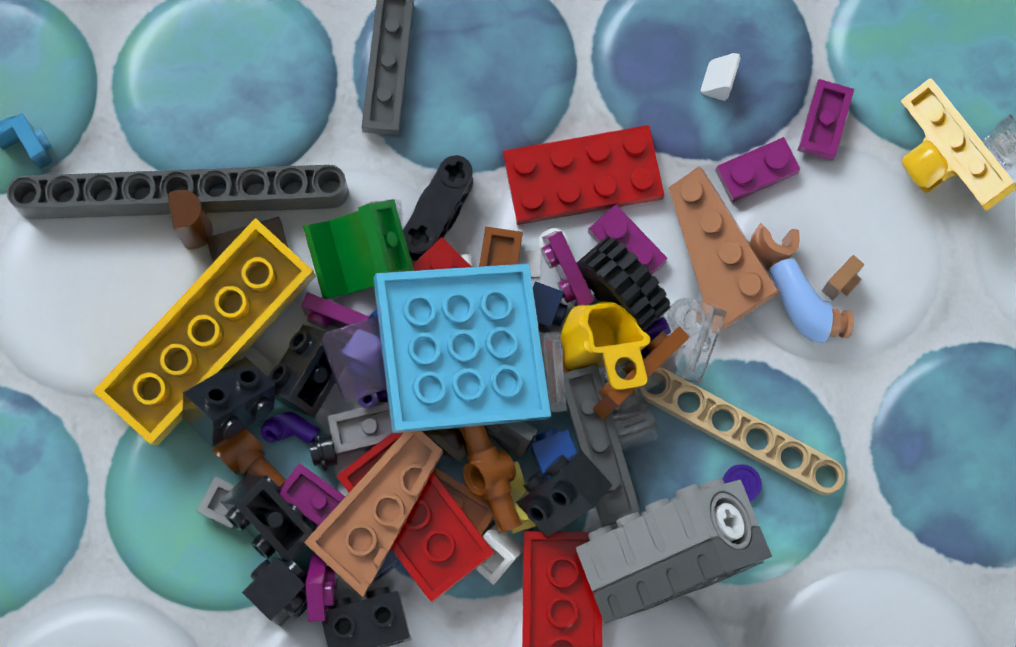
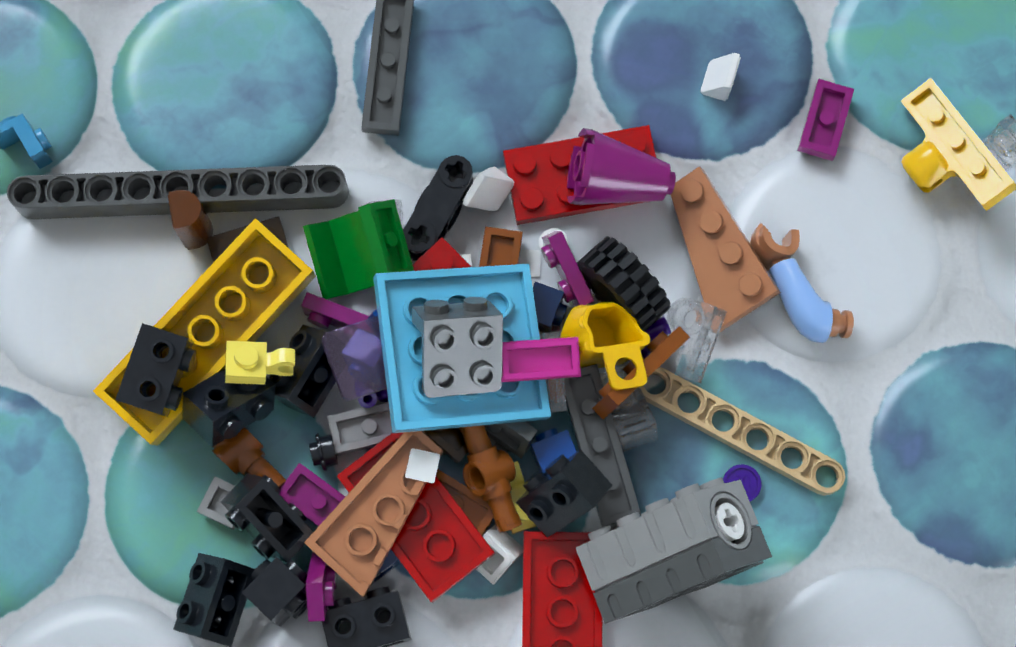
dark purple arm [260,412,321,444] -> none
magenta plate [588,204,667,275] -> none
magenta plate [715,137,800,203] -> none
medium nougat plate [821,255,865,301] -> none
none -> black brick [115,323,196,417]
none -> black brick [173,553,255,647]
none -> light yellow plate [225,341,295,385]
none -> white sticker [405,448,440,483]
none -> bracket [412,297,503,398]
none -> white slope [462,166,515,211]
none -> dark pink tile [501,337,581,383]
none -> magenta cone [567,128,676,205]

